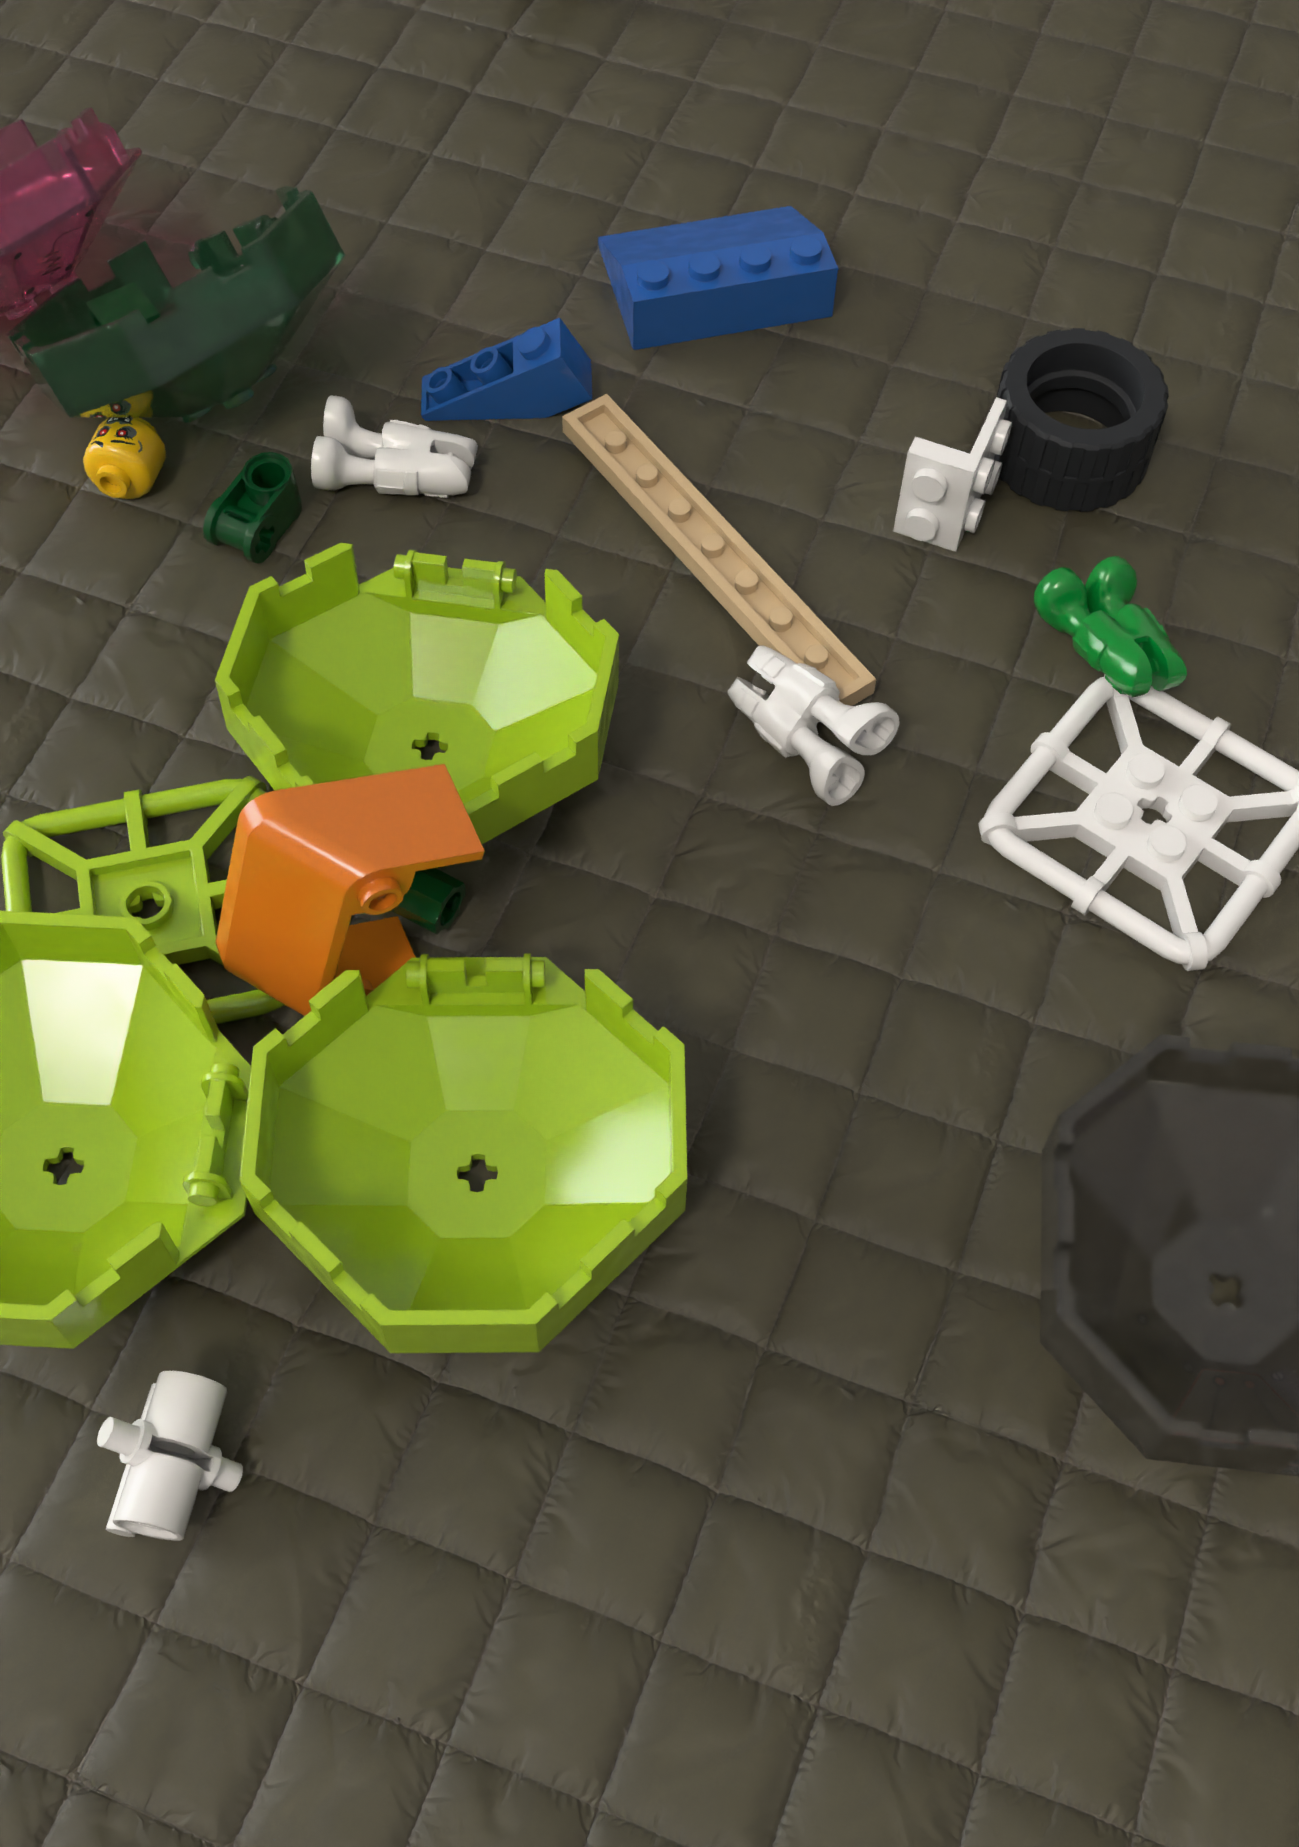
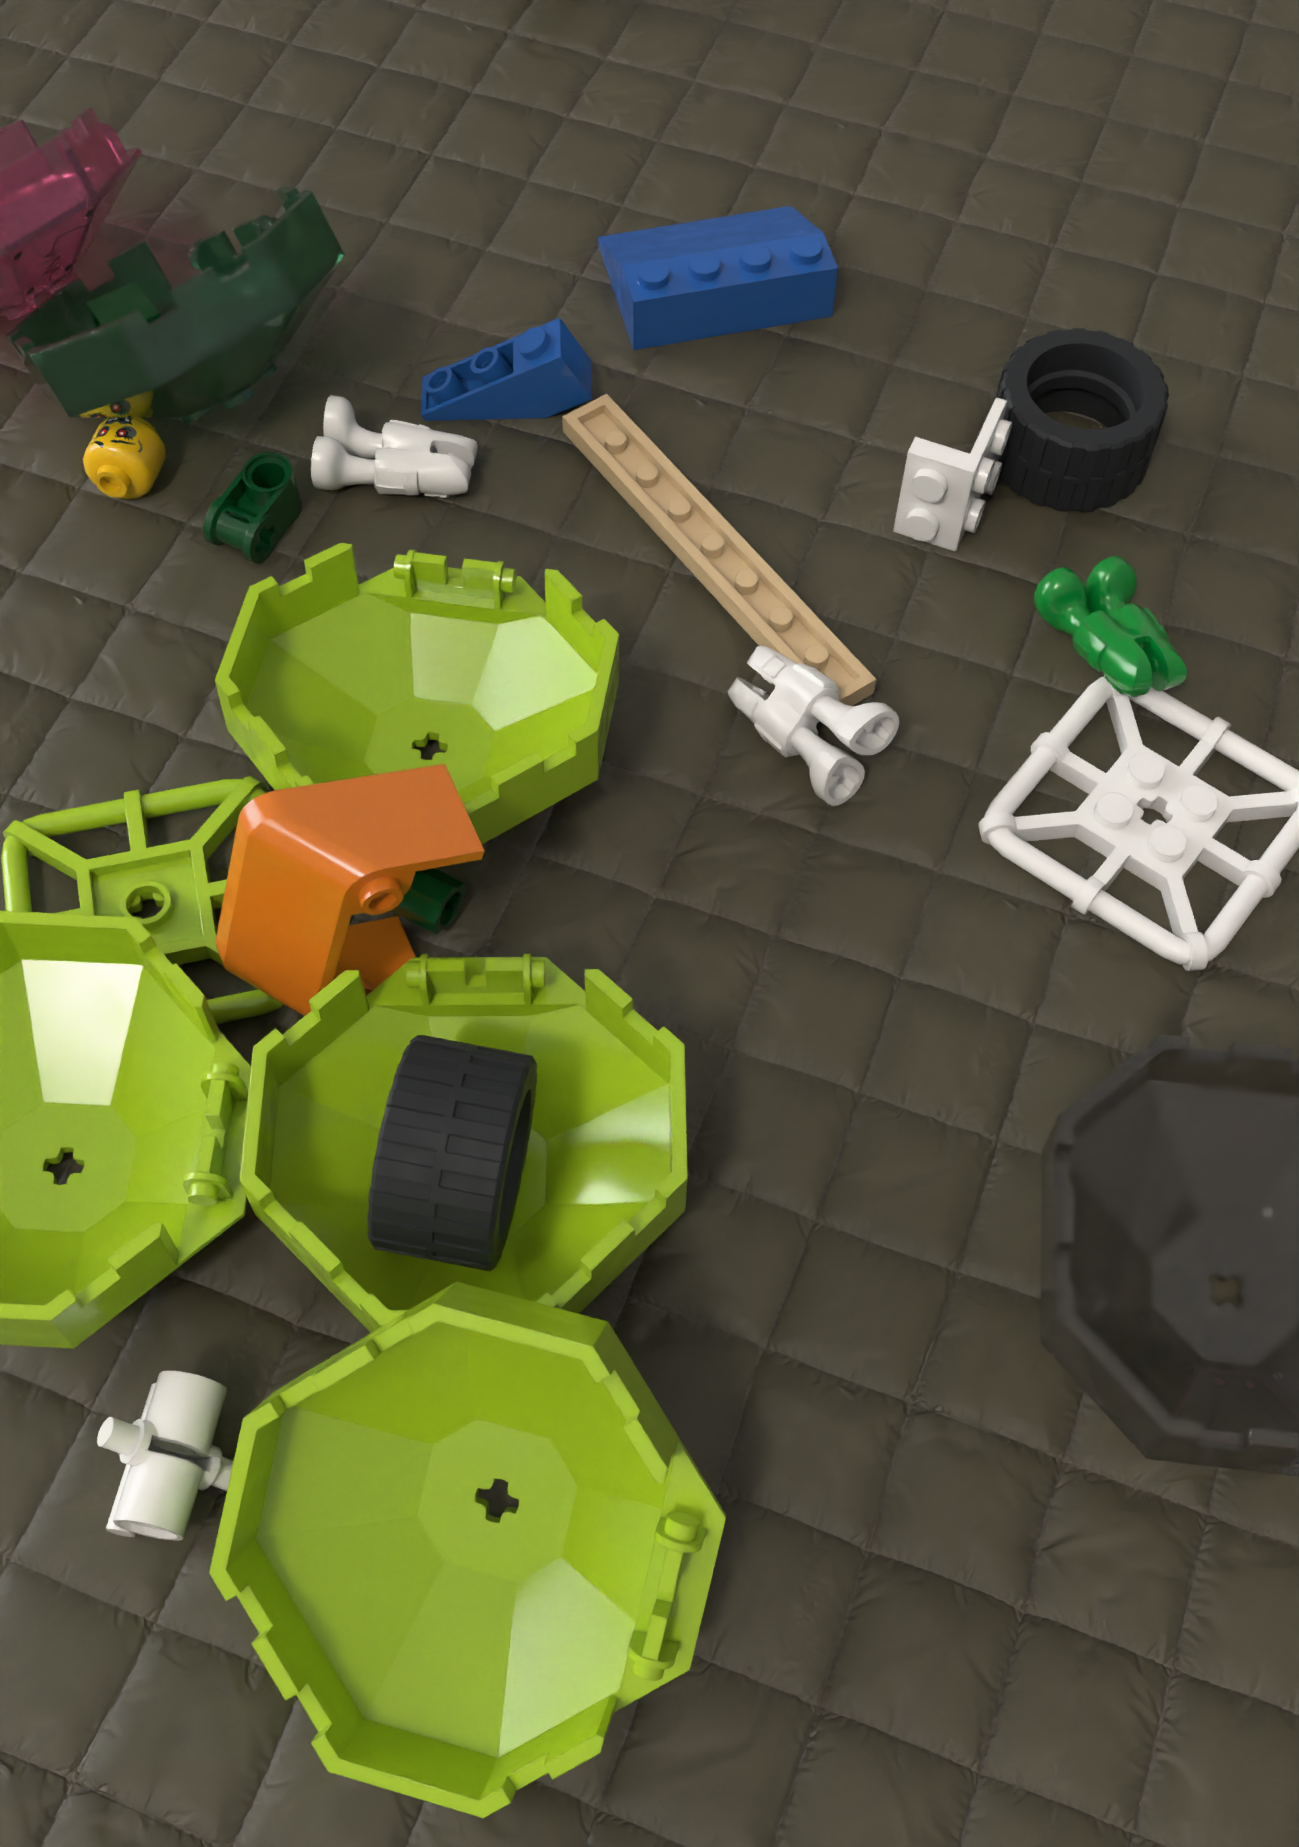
none -> lime windscreen [209,1281,727,1818]
none -> black tyre [368,1035,537,1271]

